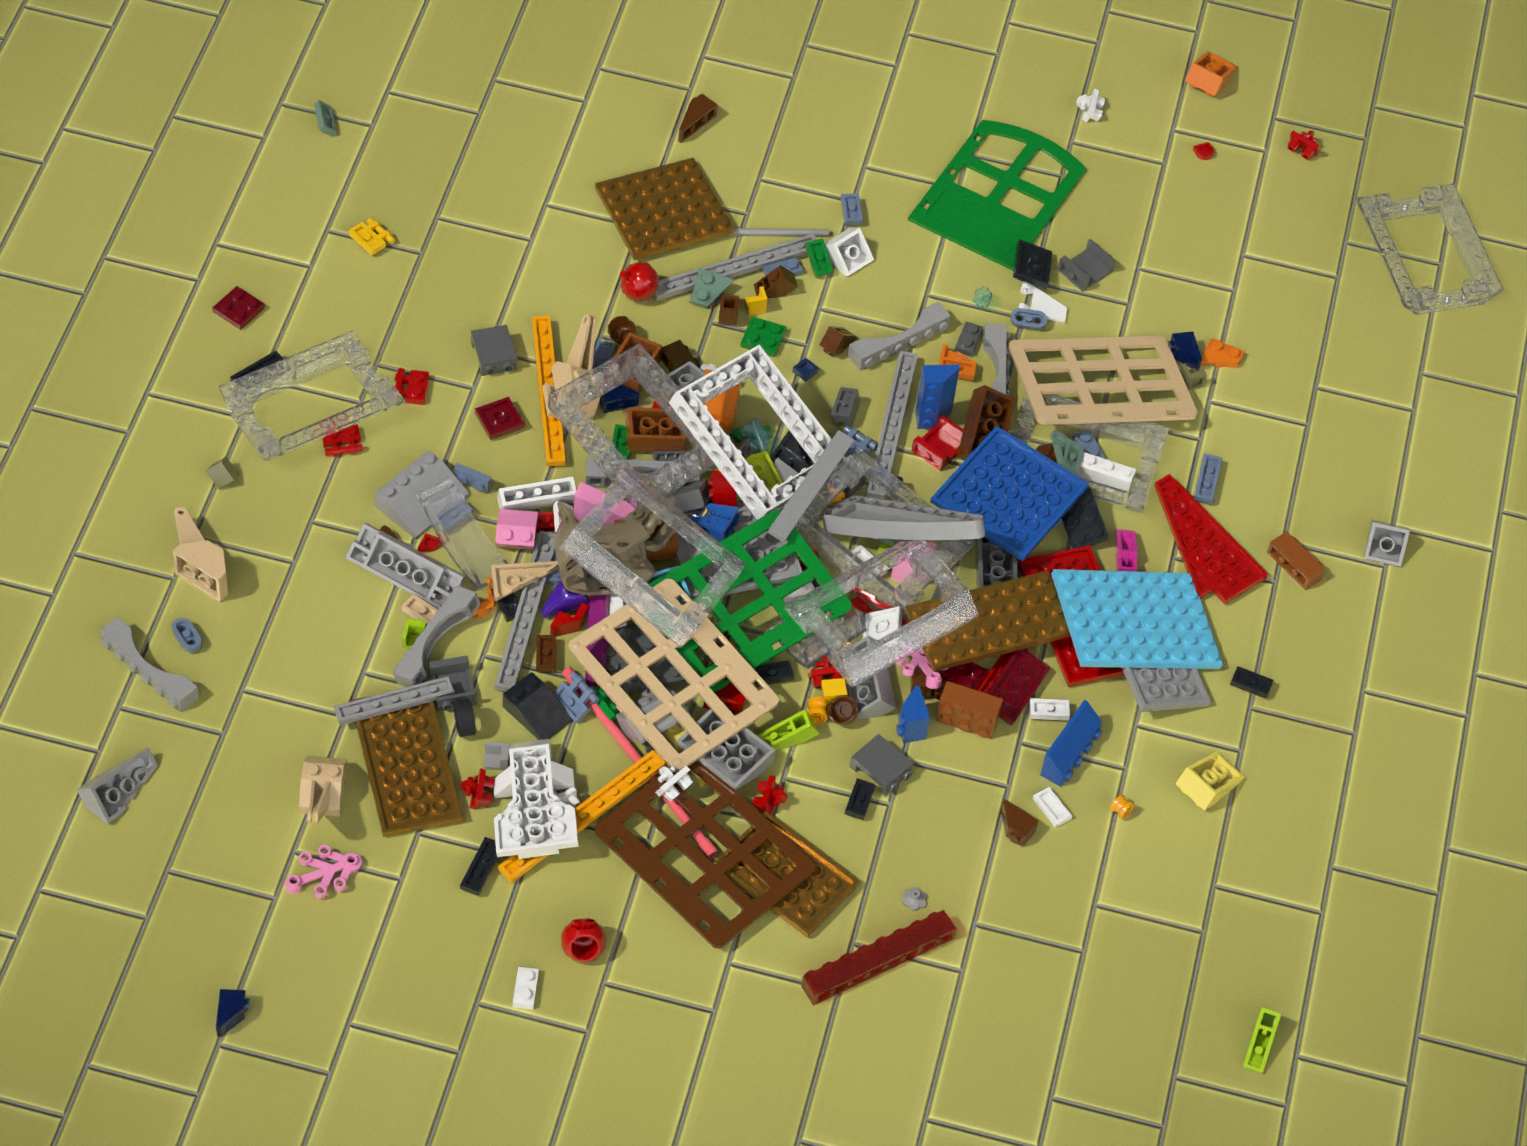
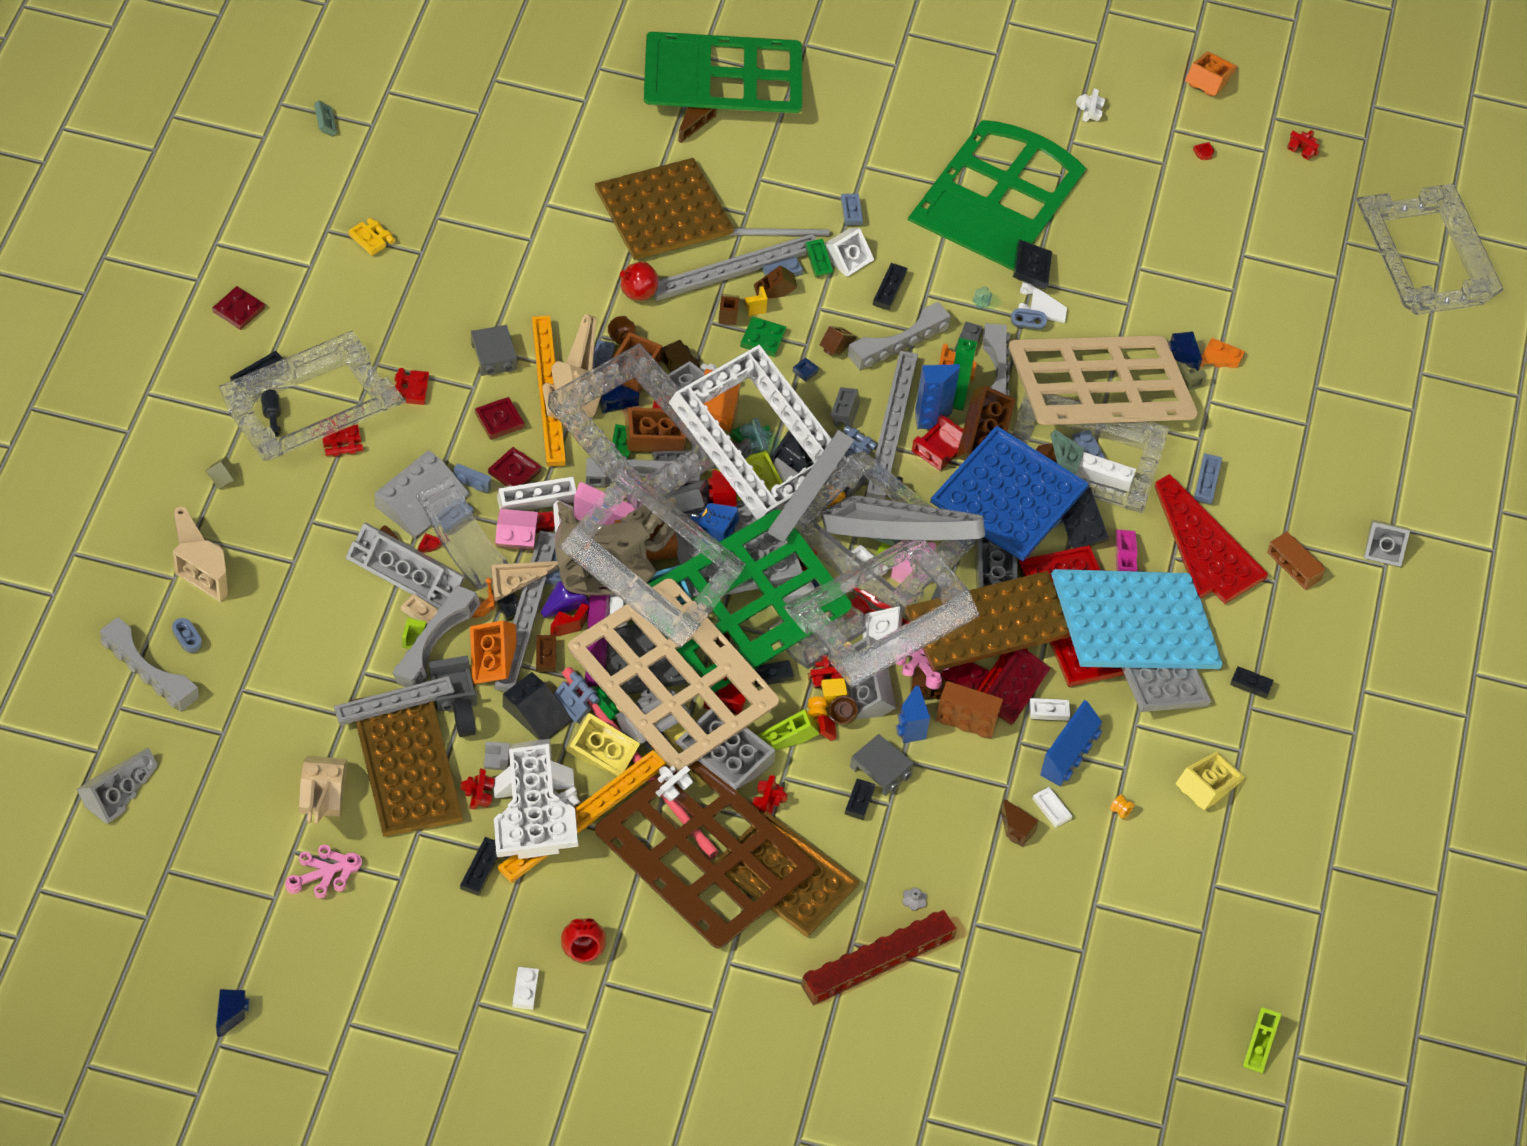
sand green wing [689,268,733,308] -> none
dark grey panel [1058,239,1115,292] -> none
none -> black piece [261,390,282,437]
none -> orange slope [470,621,517,685]
none -> dark red plate [488,447,541,487]
none -> light yellow slope [565,713,640,776]
none -> green door [643,32,802,113]
none -> red tile [818,714,837,741]
none -> black plate [873,263,908,311]
none -> green slope [952,338,977,411]

